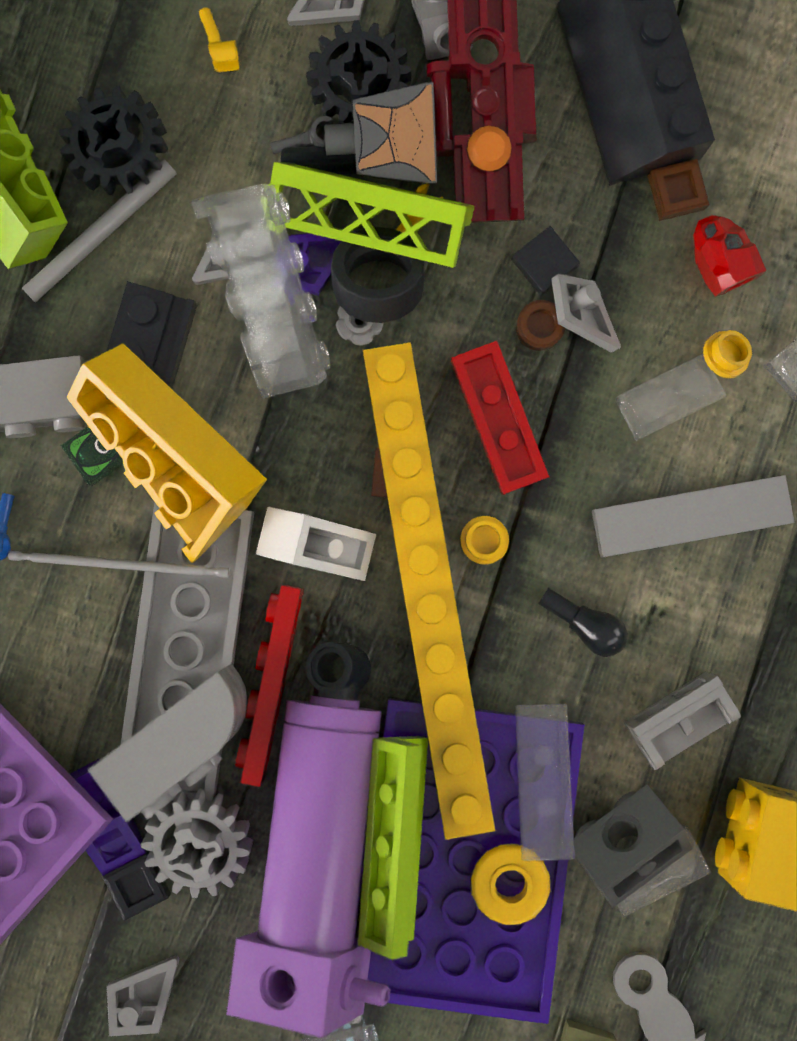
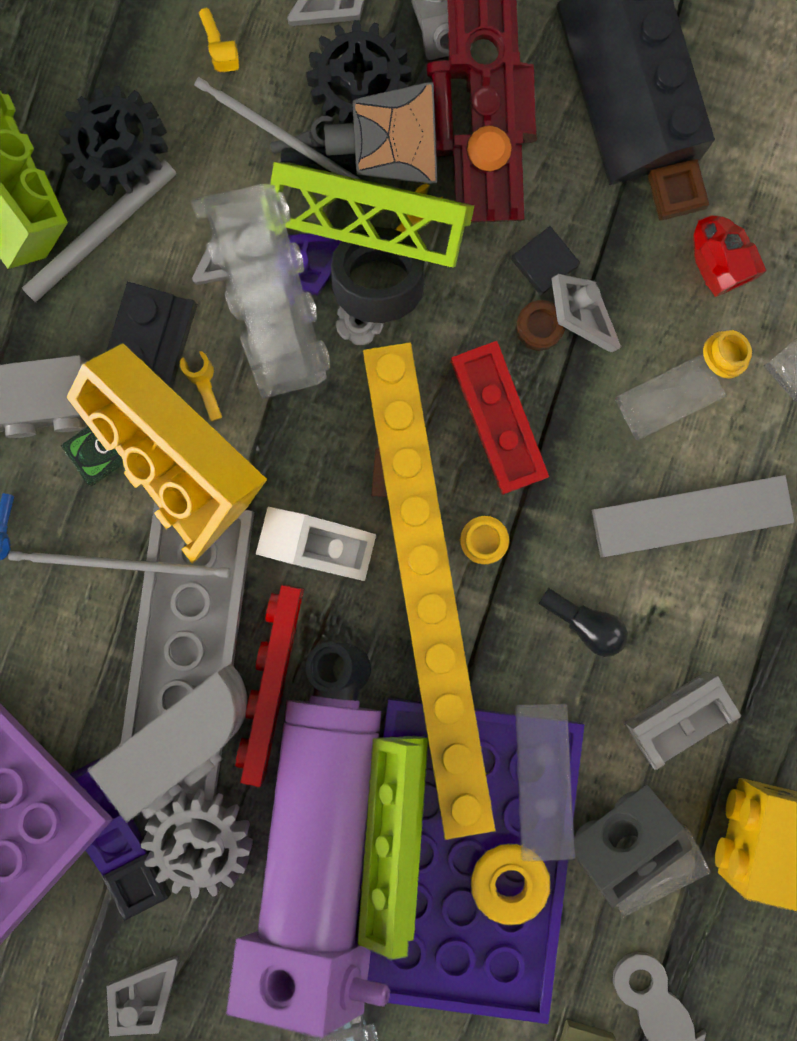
none -> yellow hand [180,351,222,422]
none -> light grey piece [194,77,395,212]

